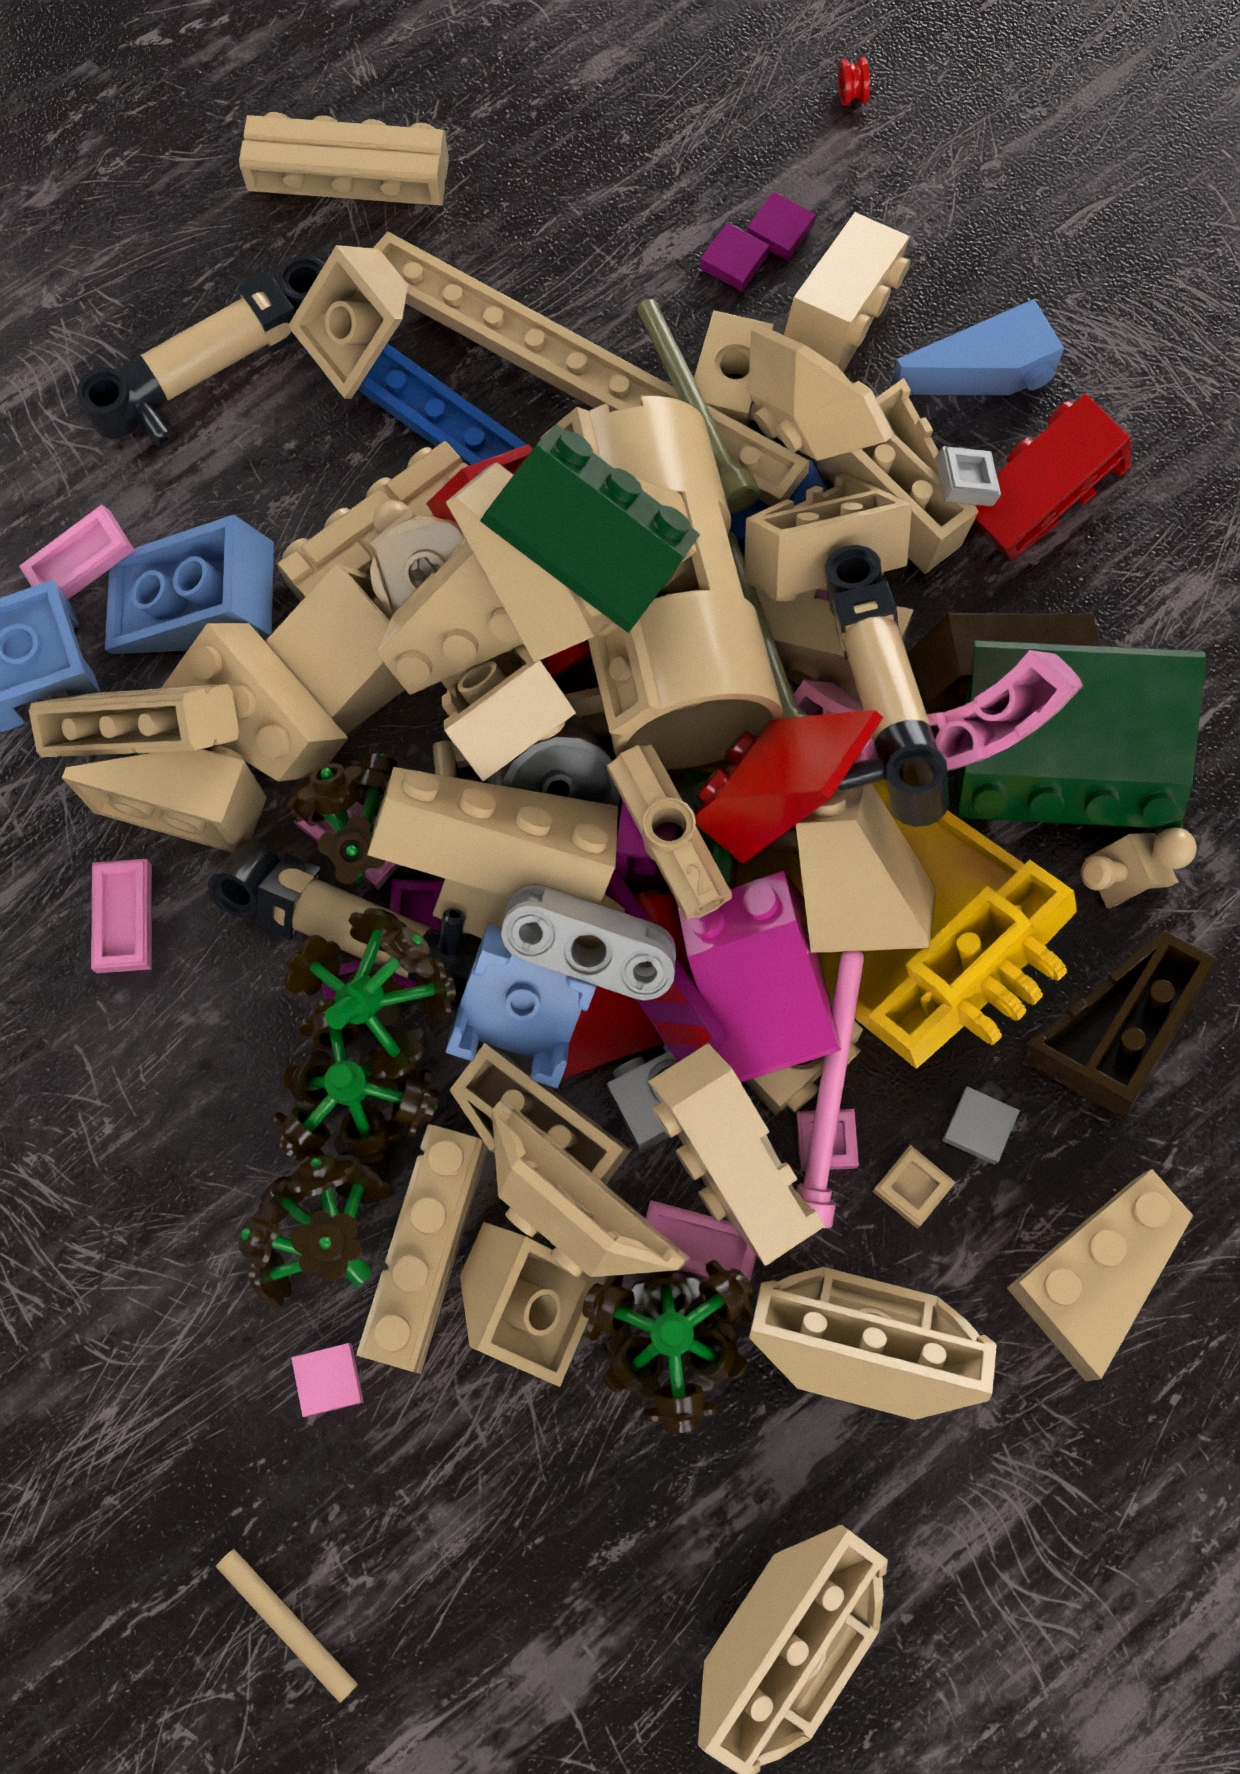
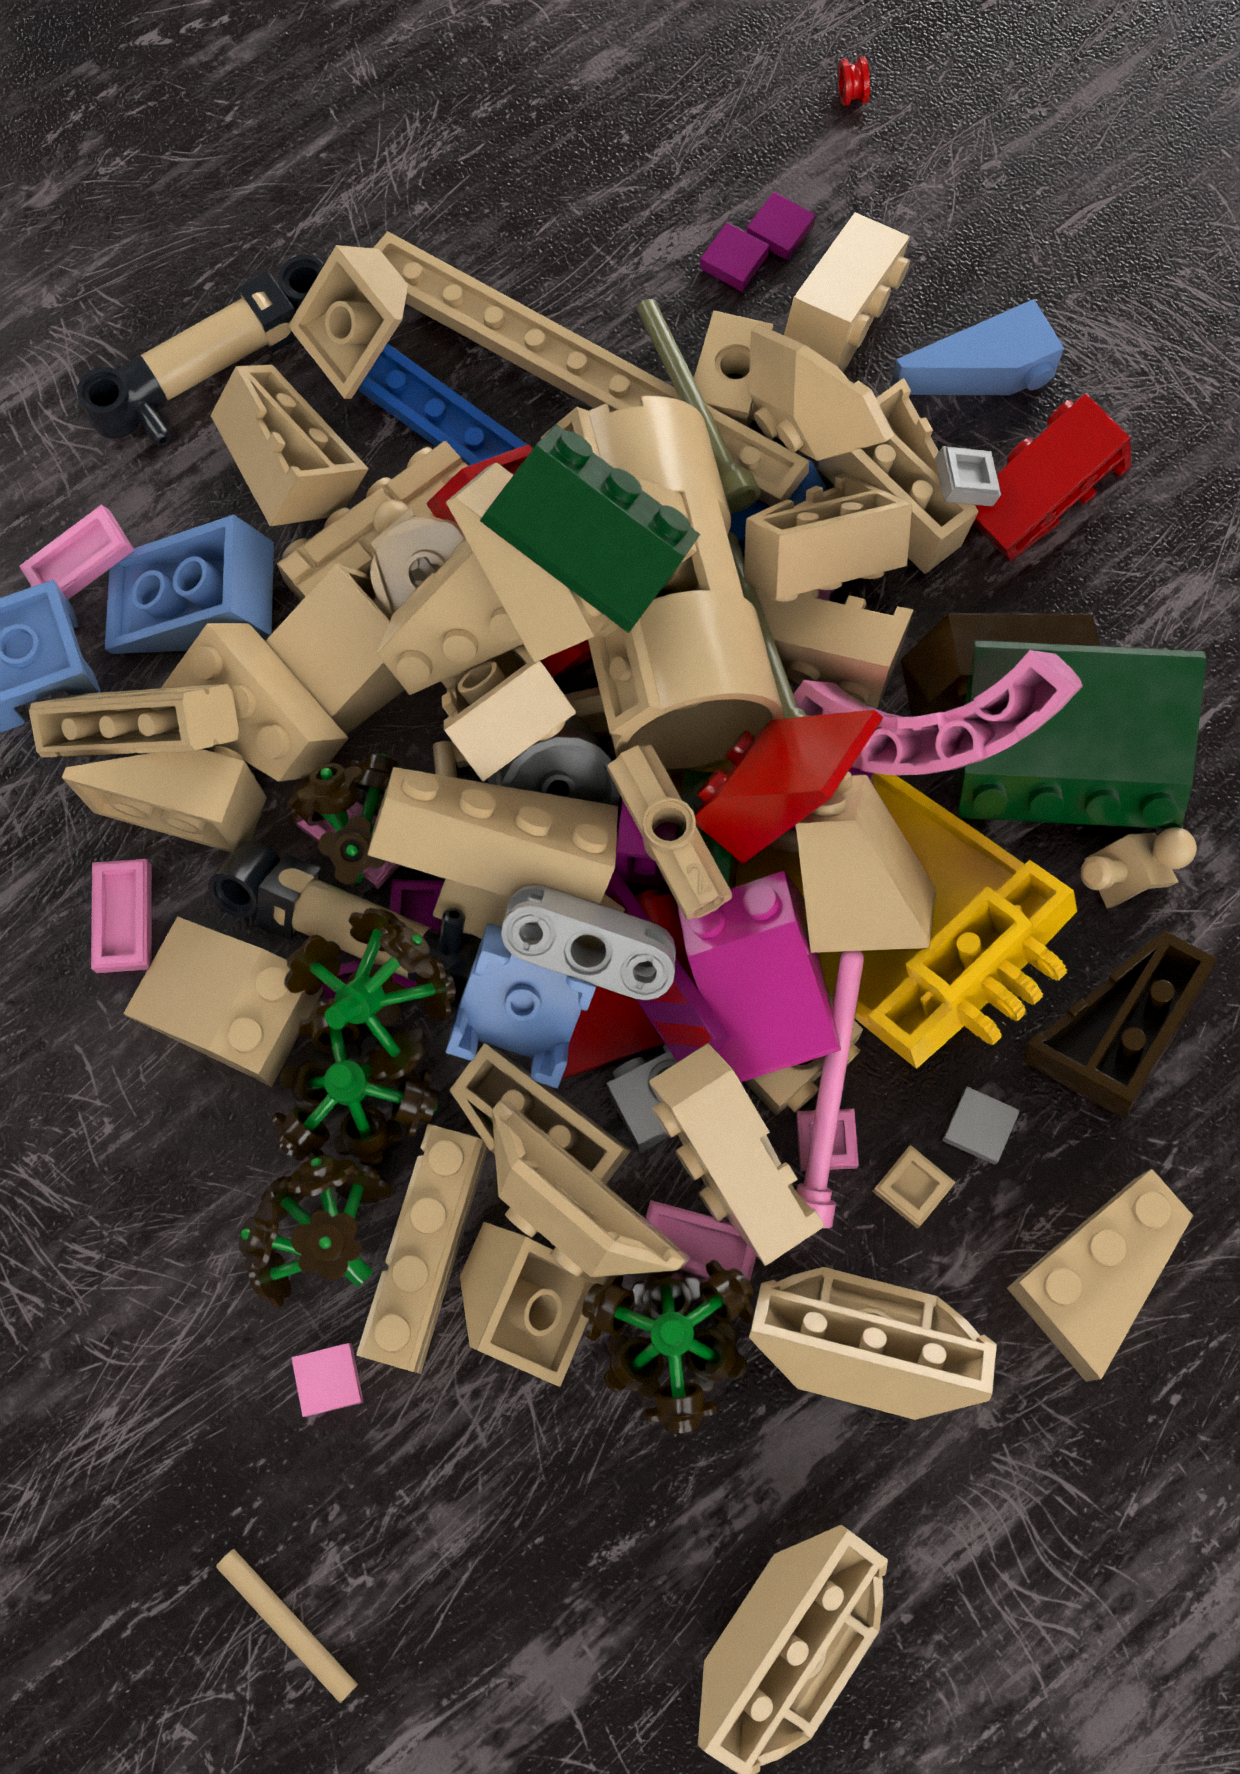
tan brick [239,112,449,206] -> none
black piece [825,545,949,827] -> none
none -> tan slope [123,917,323,1087]
none -> tan wedge [211,364,369,526]

